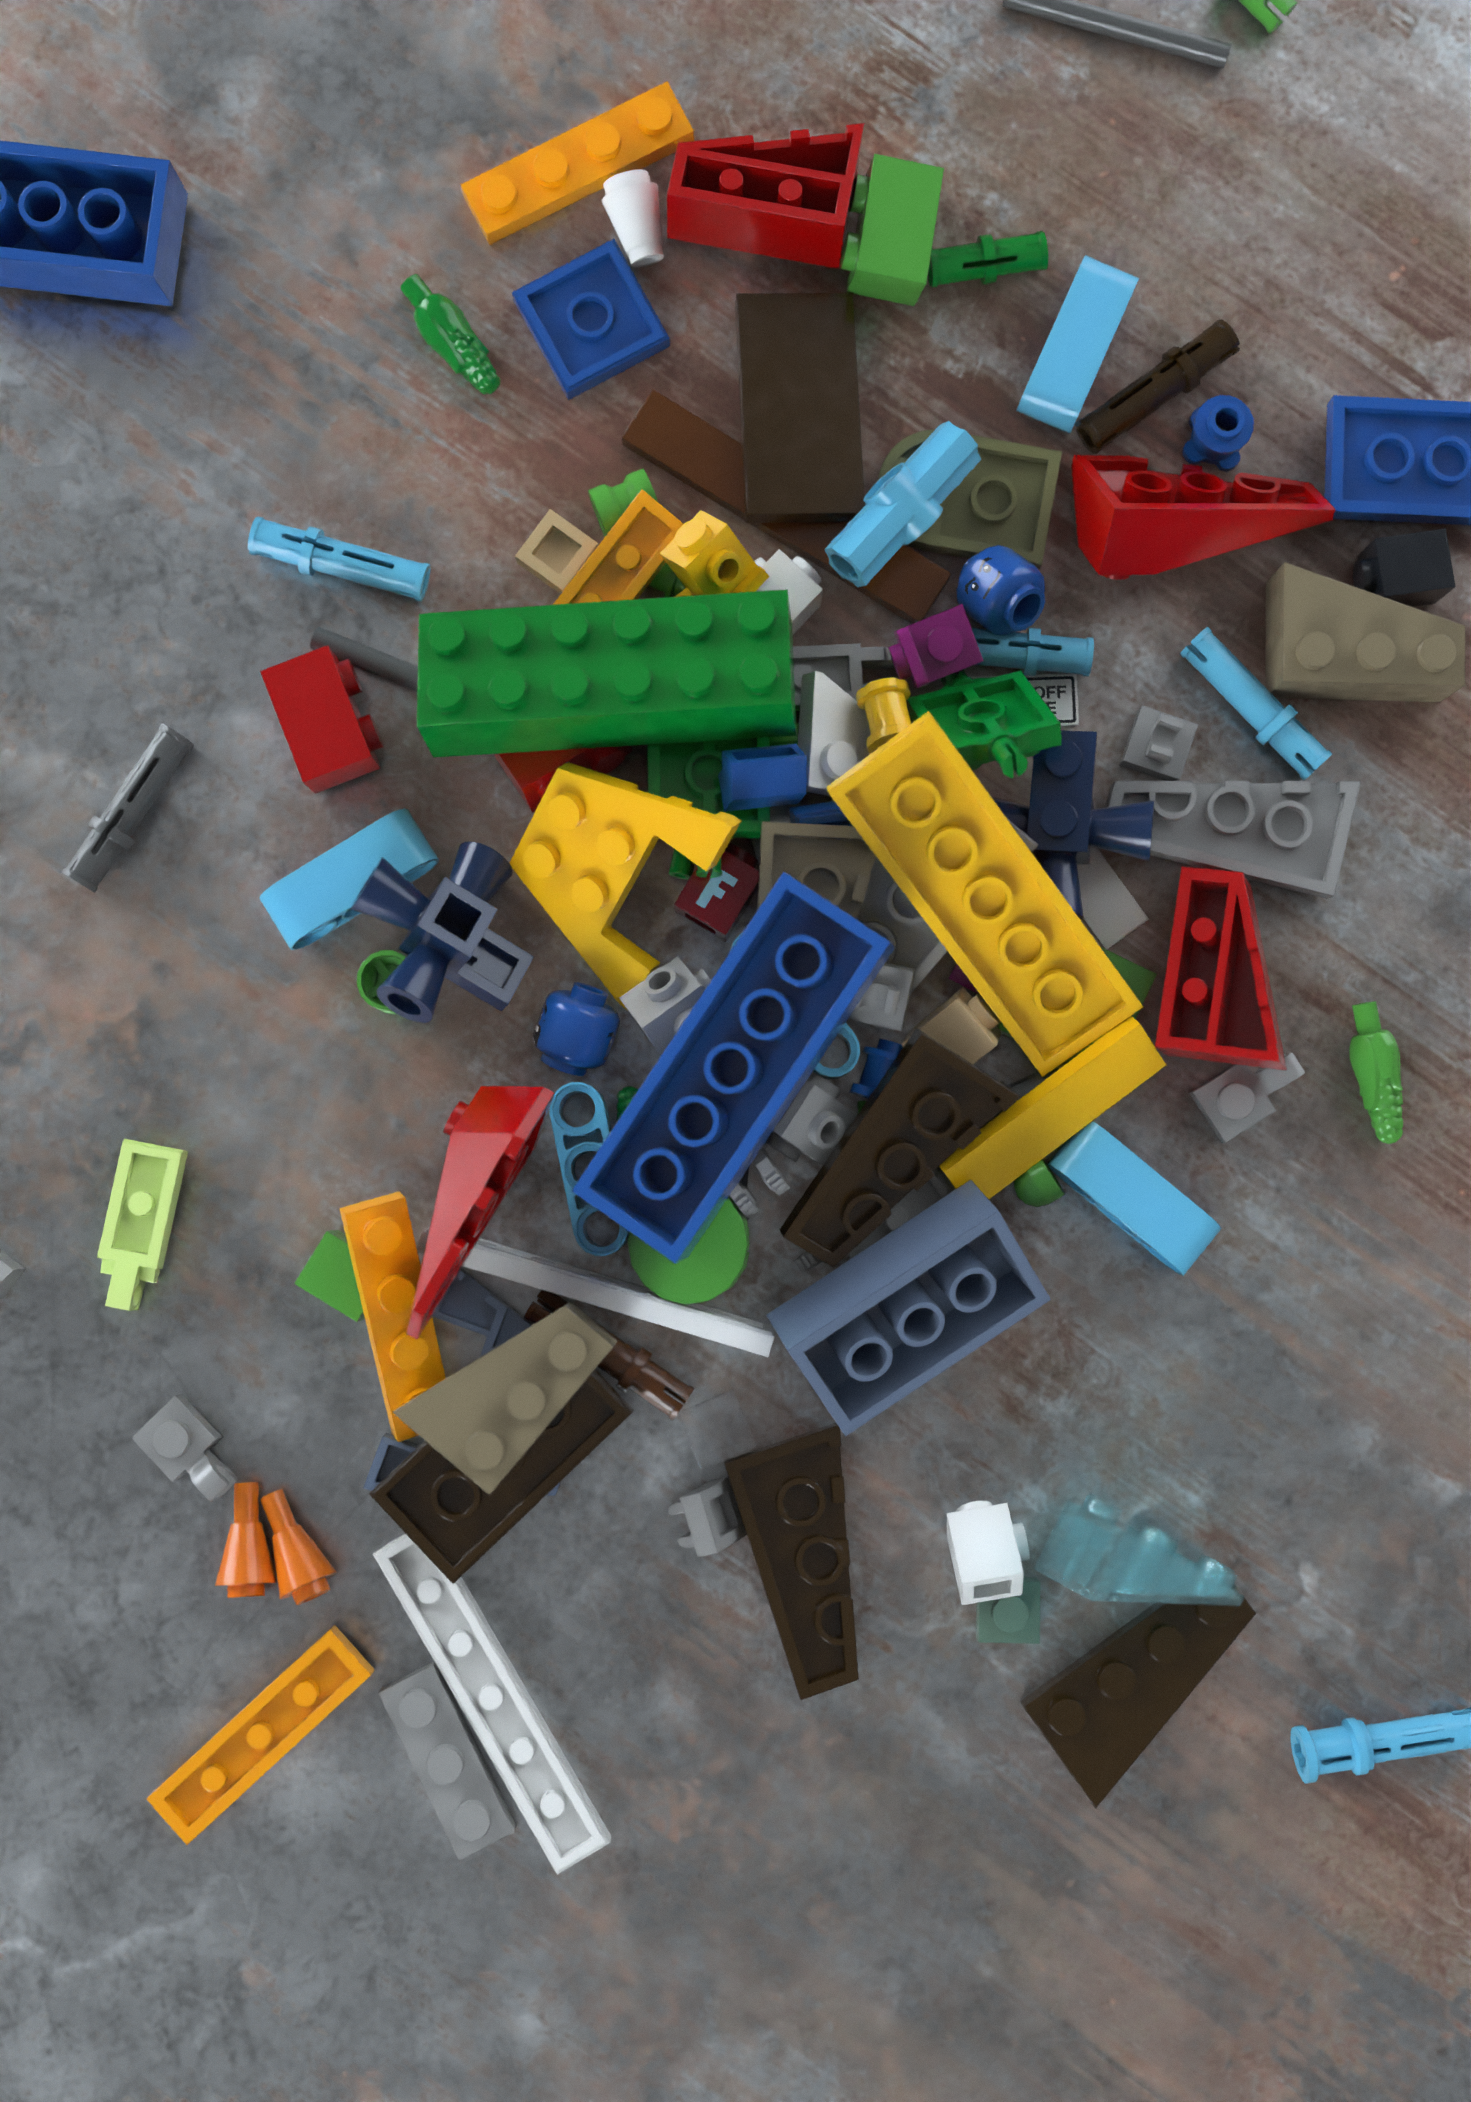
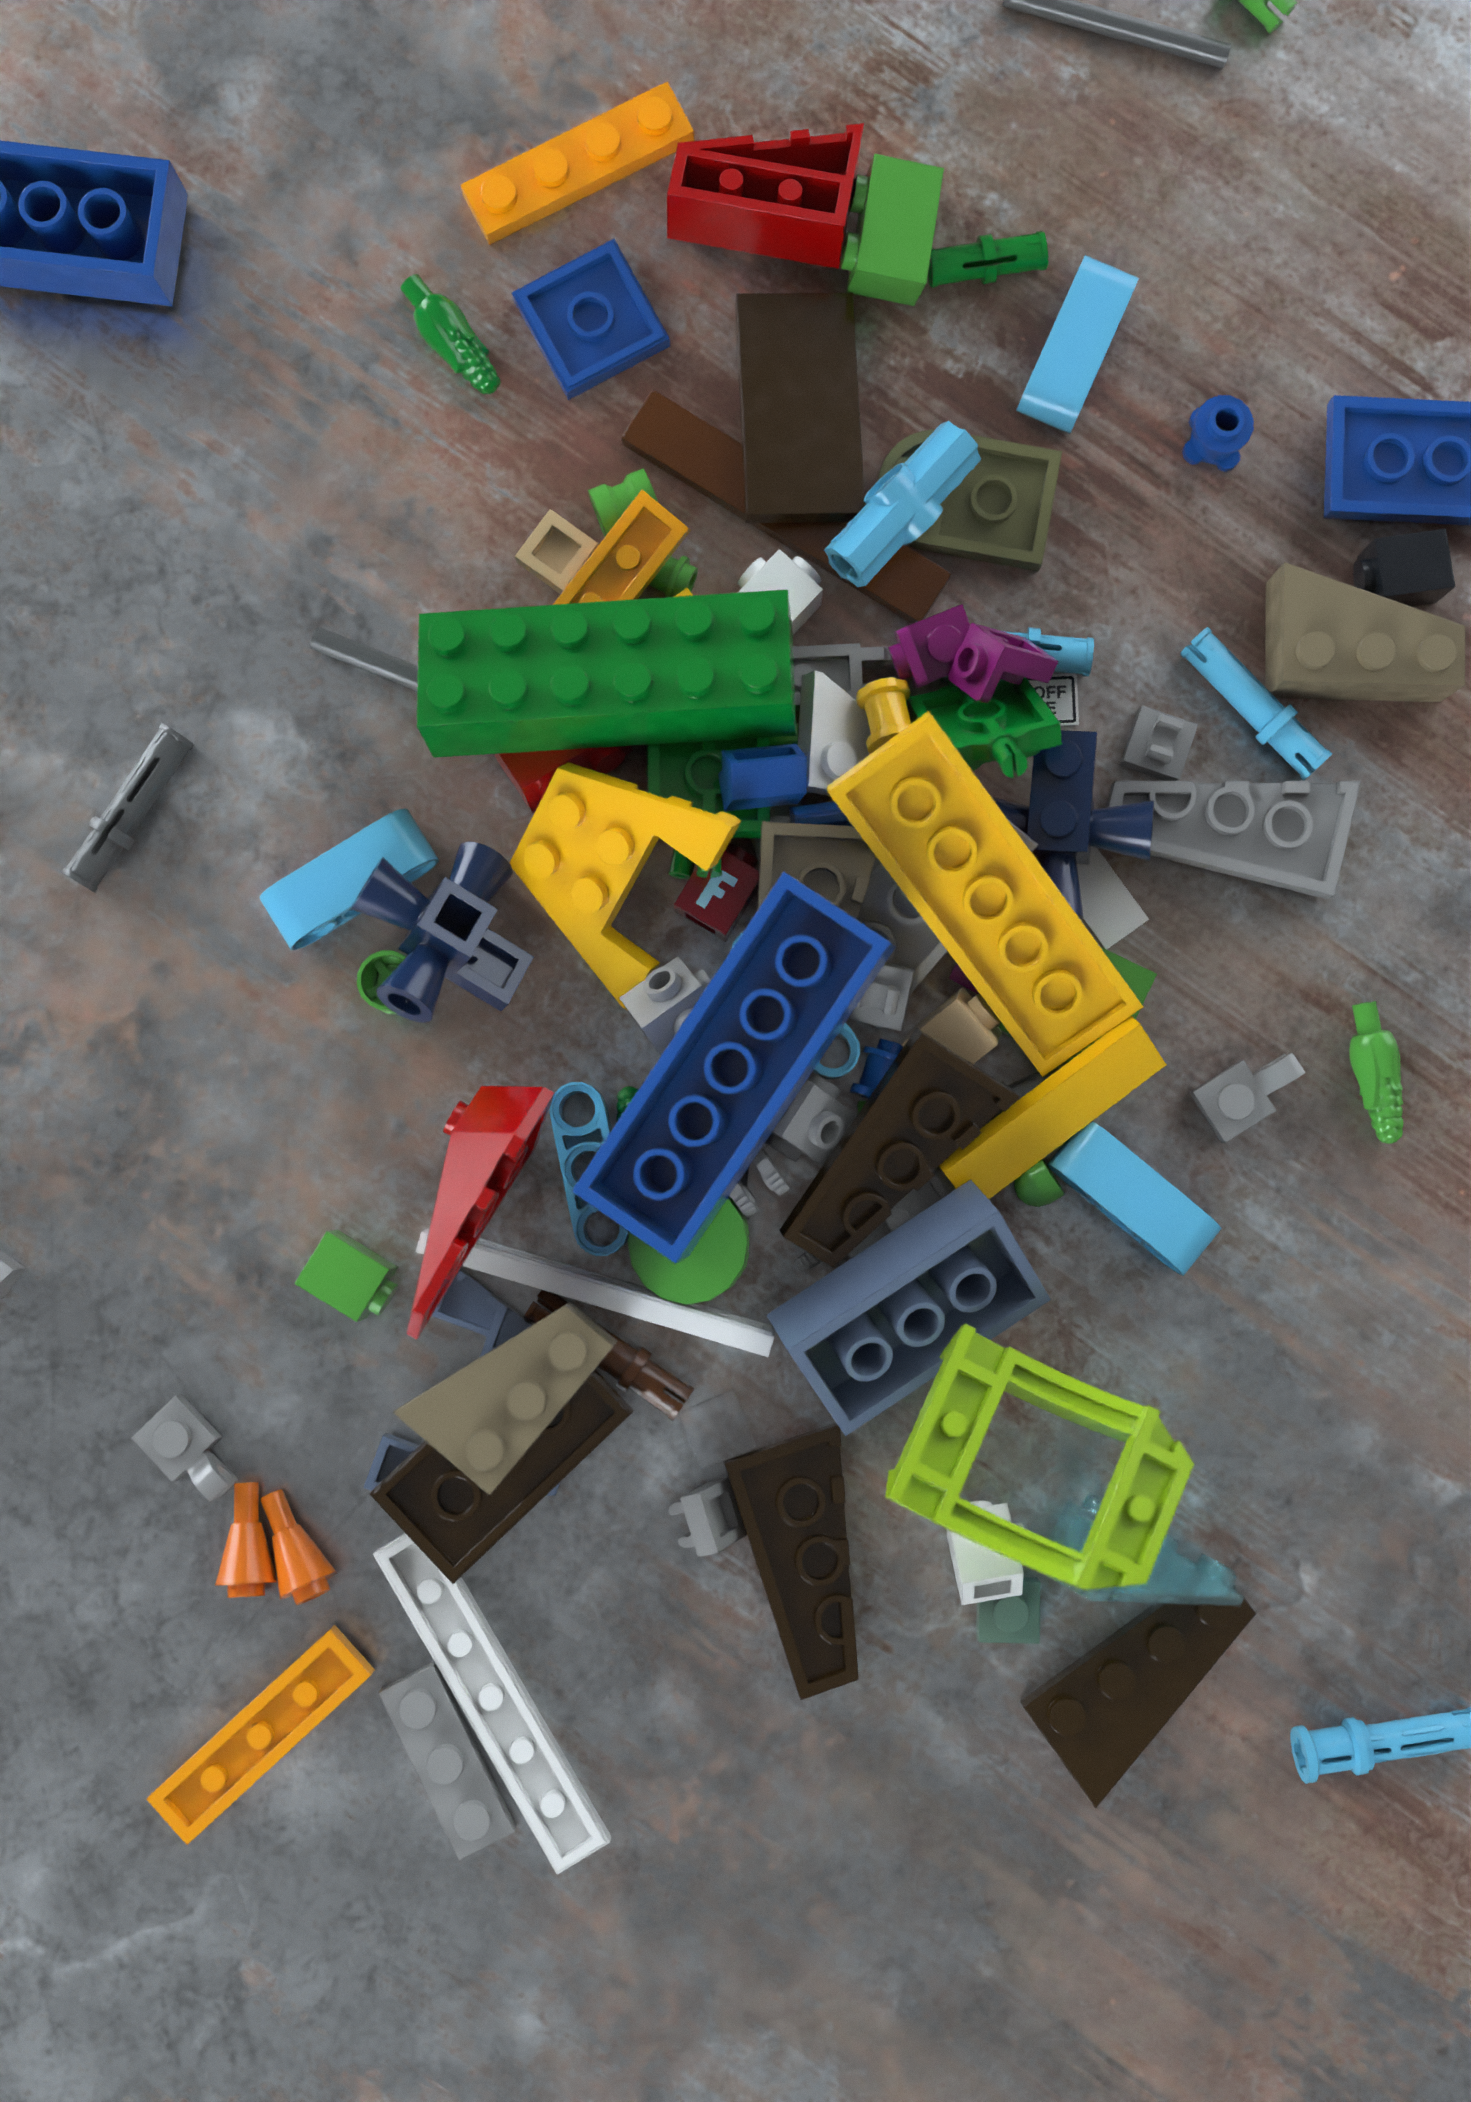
yellowish green hinge [97,1139,188,1311] -> none
medium azure pin [248,516,431,602] -> none
red brick [260,645,384,794] -> none
light orange plate [339,1191,446,1442] -> none
blue head [533,982,620,1076] -> none
white cone [602,169,664,267] -> none
yellow brick [660,510,769,596] -> none
blue head [956,545,1045,635] -> none
red wedge [1071,455,1336,580] -> none
dark brown pin [1075,319,1240,454] -> none
red wedge [1155,867,1287,1071] -> none
none -> lime wedge [885,1324,1194,1591]
none -> magenta bracket [948,623,1059,703]

